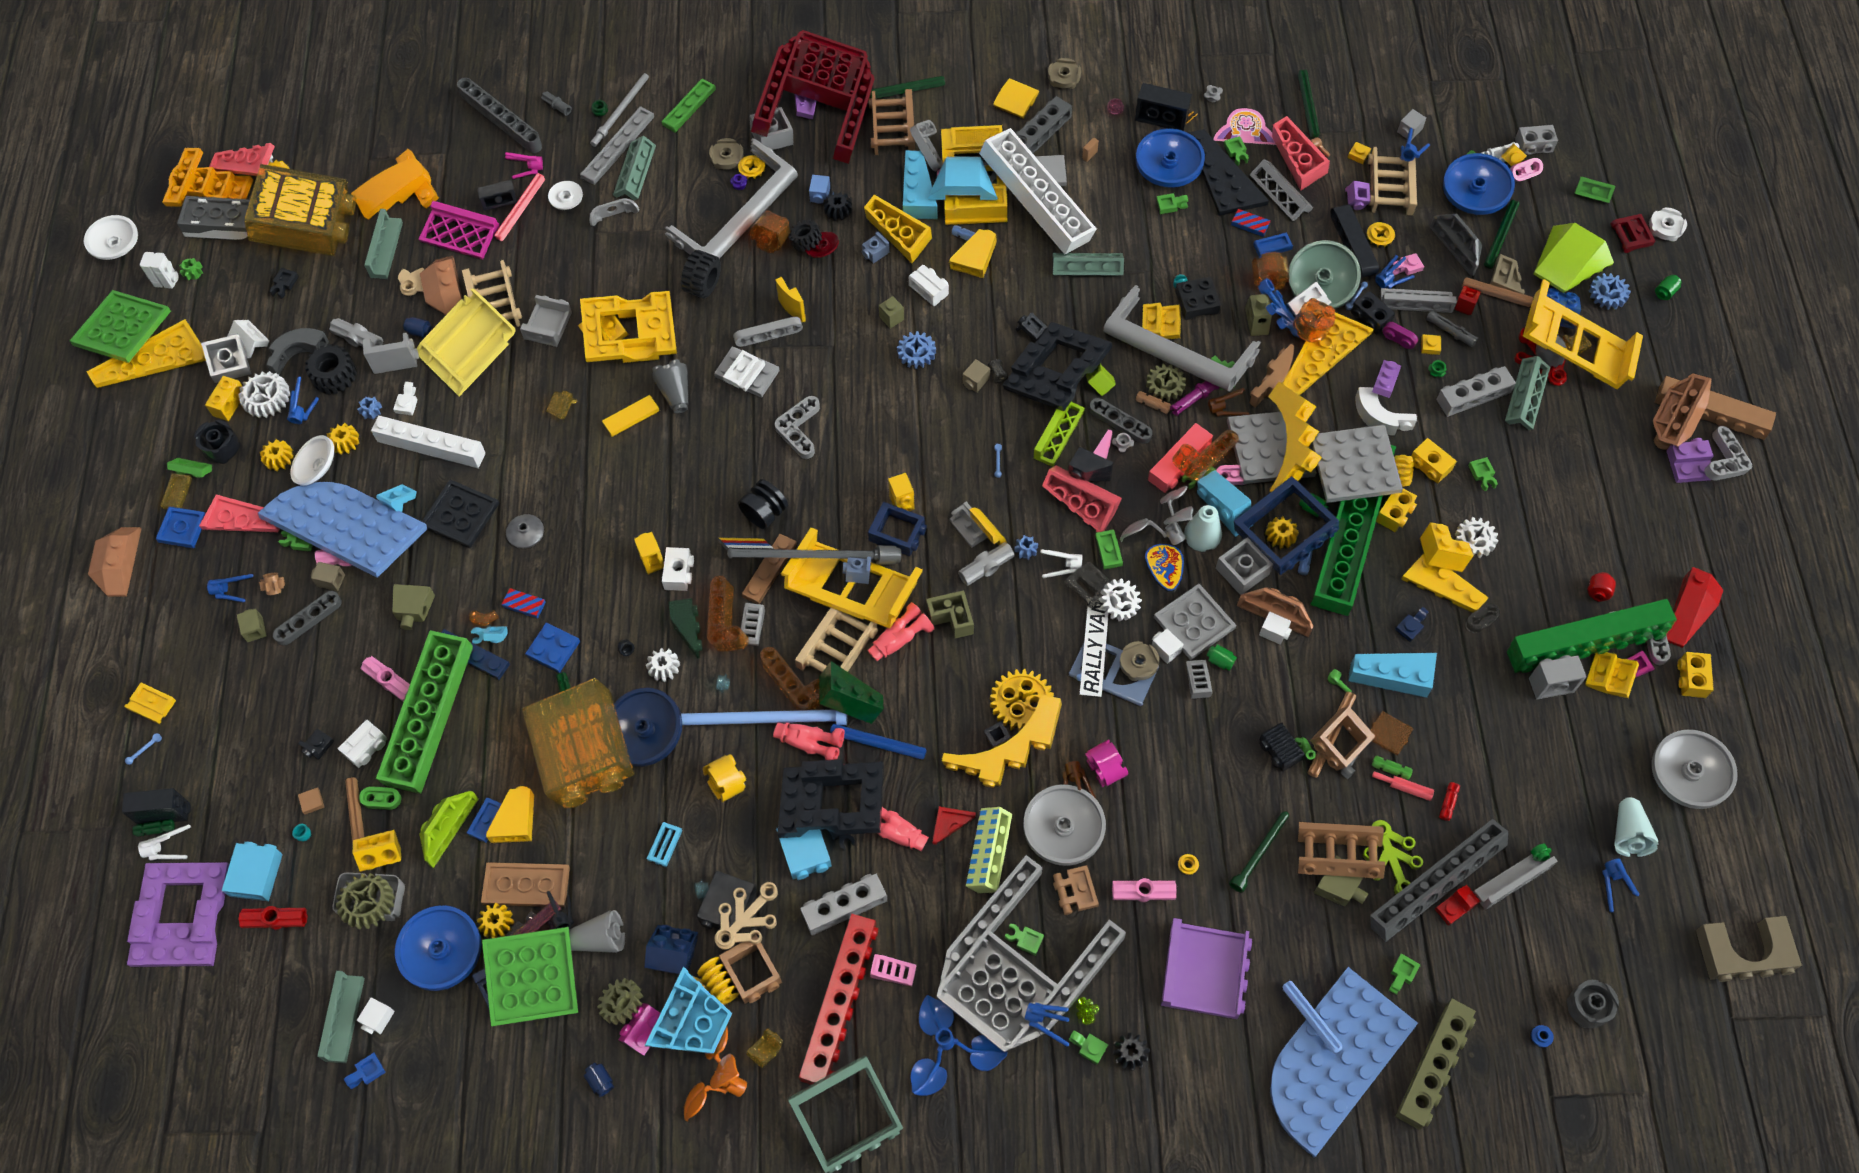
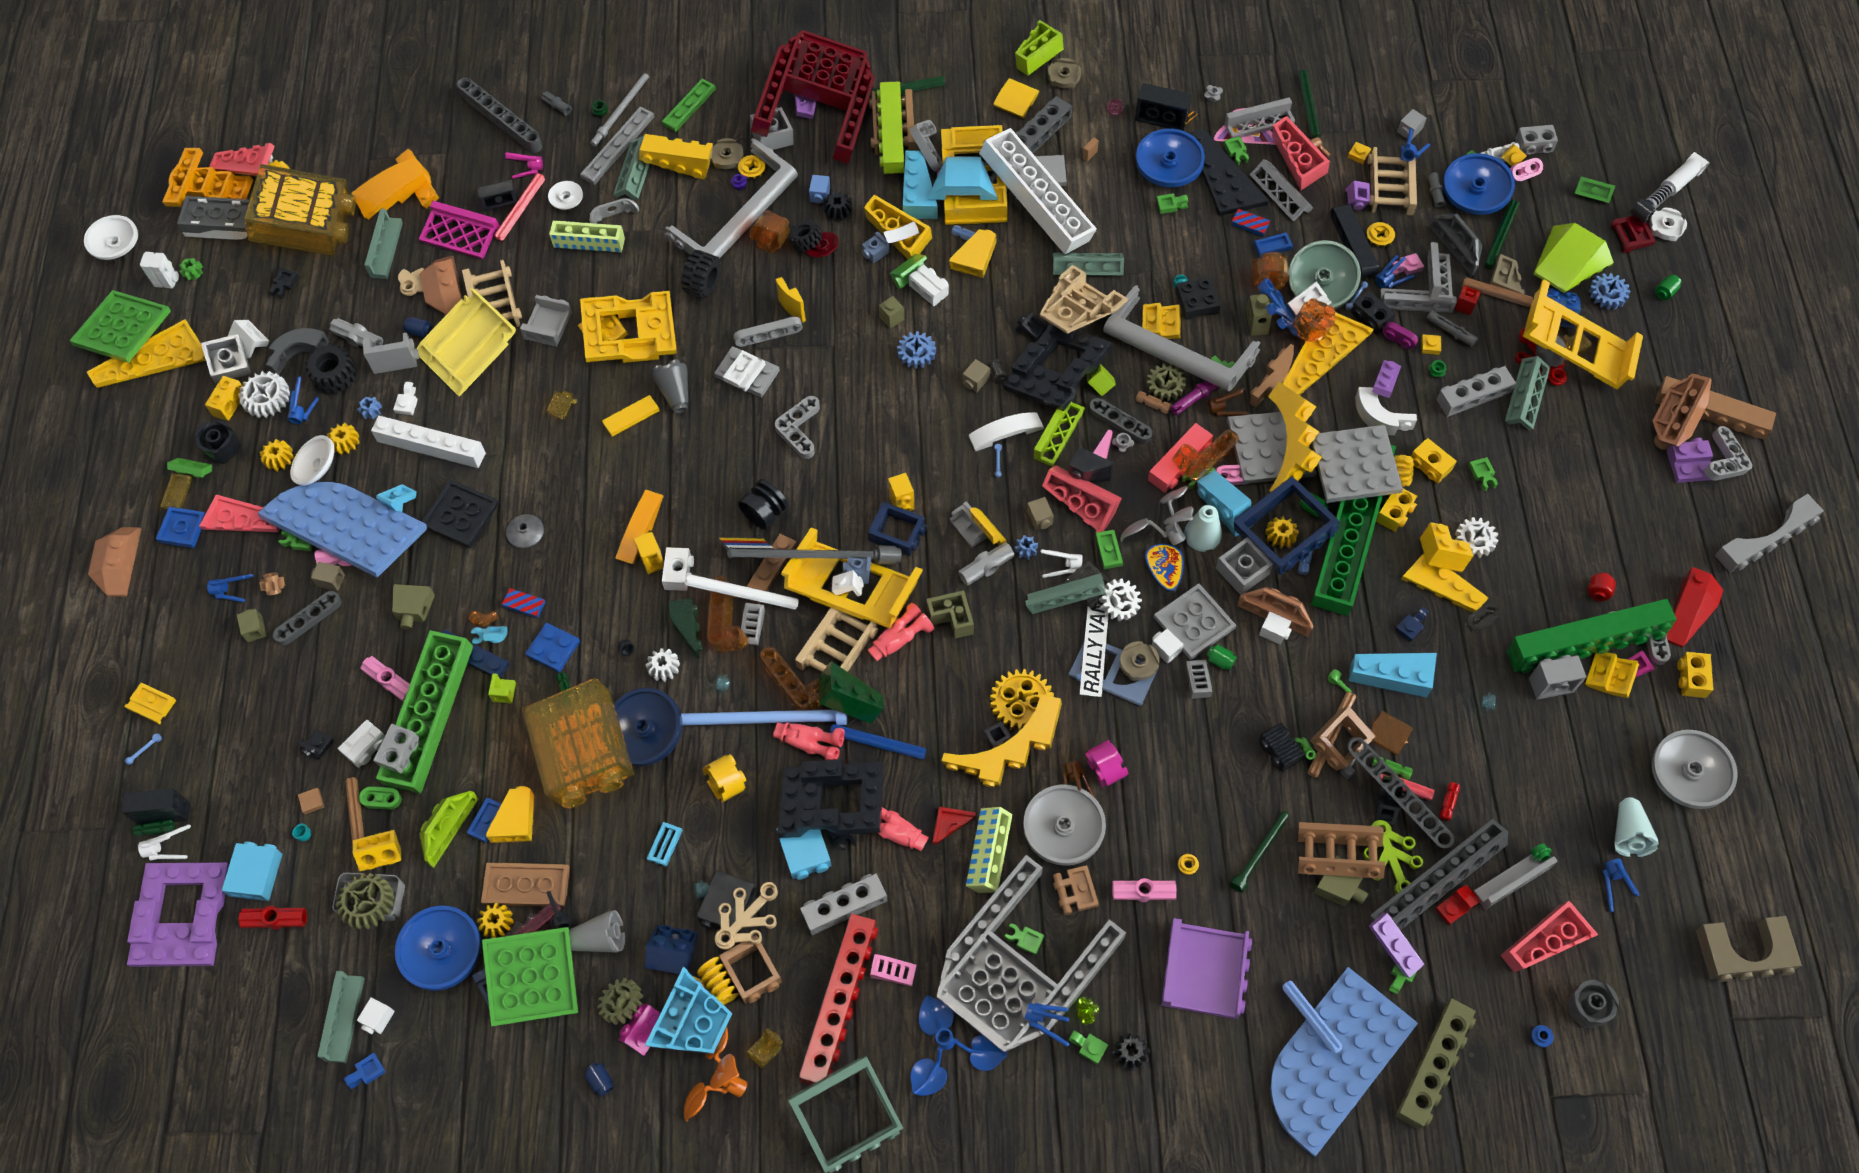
none -> light grey brick [373,724,419,774]
none -> lime panel [488,673,516,703]
none -> yellowish green brick [550,221,625,252]
none -> light orange slope [615,490,663,565]
none -> yellow wedge [639,134,713,180]
none -> white axle [685,574,799,609]
none -> white bracket [832,570,863,596]
none -> lime brick [877,82,904,174]
none -> white sticker [884,222,919,243]
none -> bright green panel [890,254,927,289]
none -> white slope [969,412,1044,451]
none -> lime wedge [1015,20,1064,76]
none -> sand green fence [1025,573,1106,614]
none -> dark tan brick [1027,497,1054,530]
none -> tan wedge [1040,265,1128,334]
none -> light grey fence [1224,97,1295,139]
none -> dark grey beam [1347,737,1454,848]
none -> plate [1369,913,1424,978]
none -> black slope [1375,776,1404,826]
none -> dark grey pin [1427,172,1446,208]
none -> light grey fence [1427,242,1453,302]
none -> clear light blue plate [1482,692,1496,712]
none -> coral wedge [1500,901,1598,973]
none -> piece [1630,152,1709,223]
none -> light grey arch [1715,494,1824,573]

